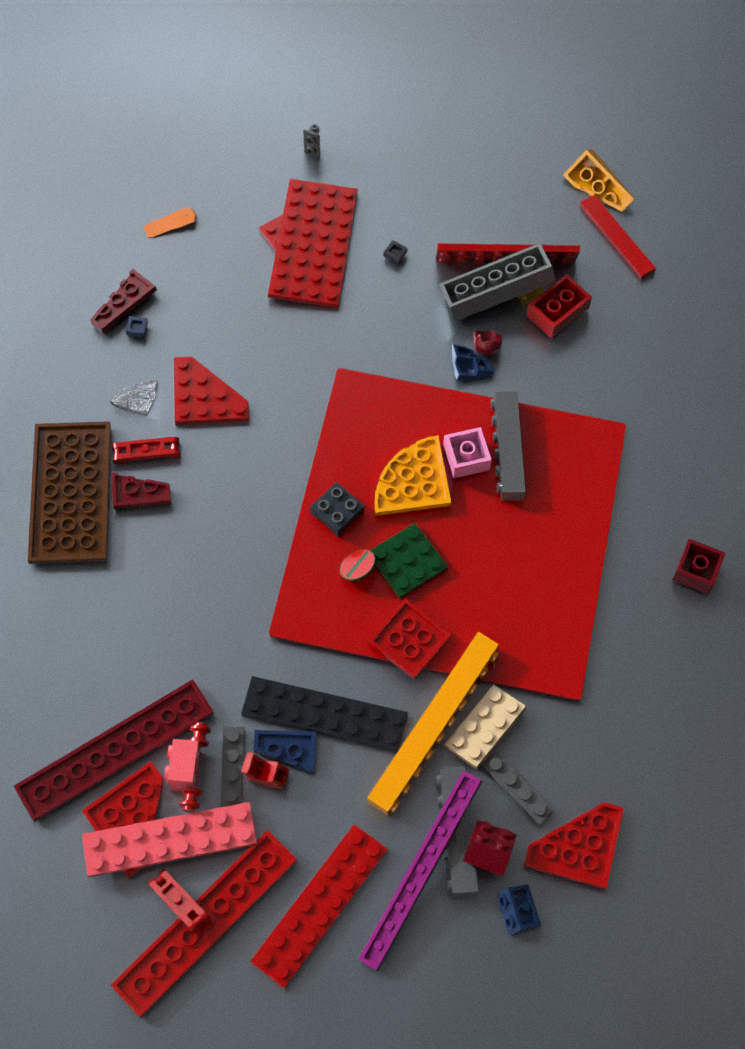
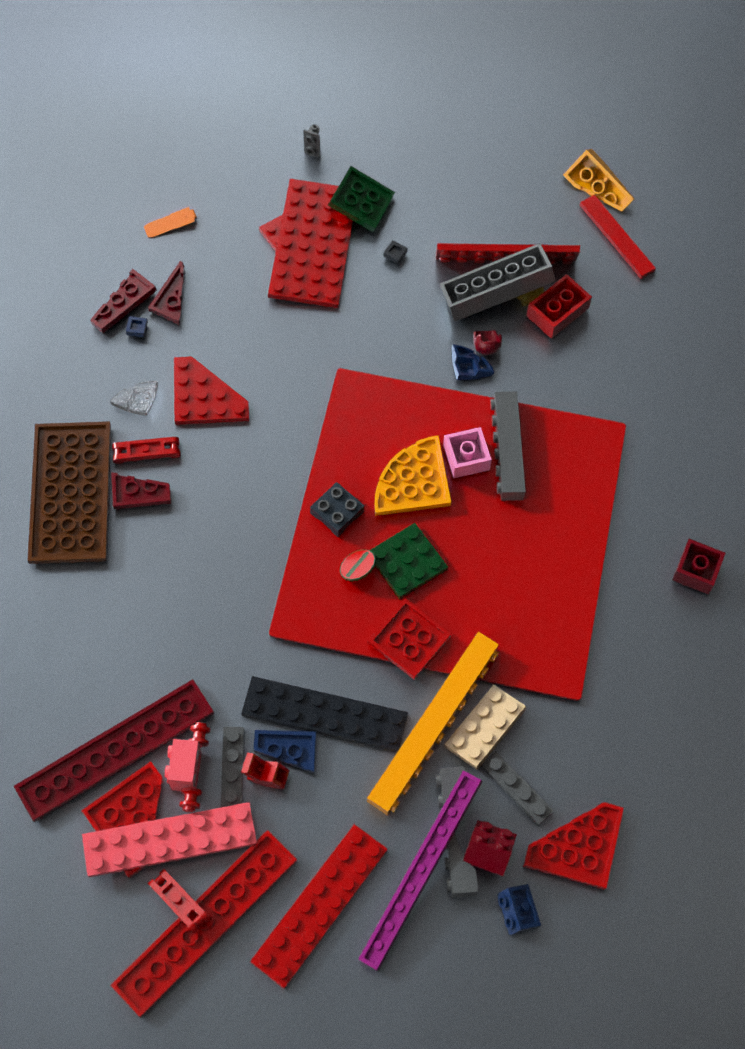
none -> dark red wing [148,261,185,325]
none -> dark green plate [328,166,395,232]

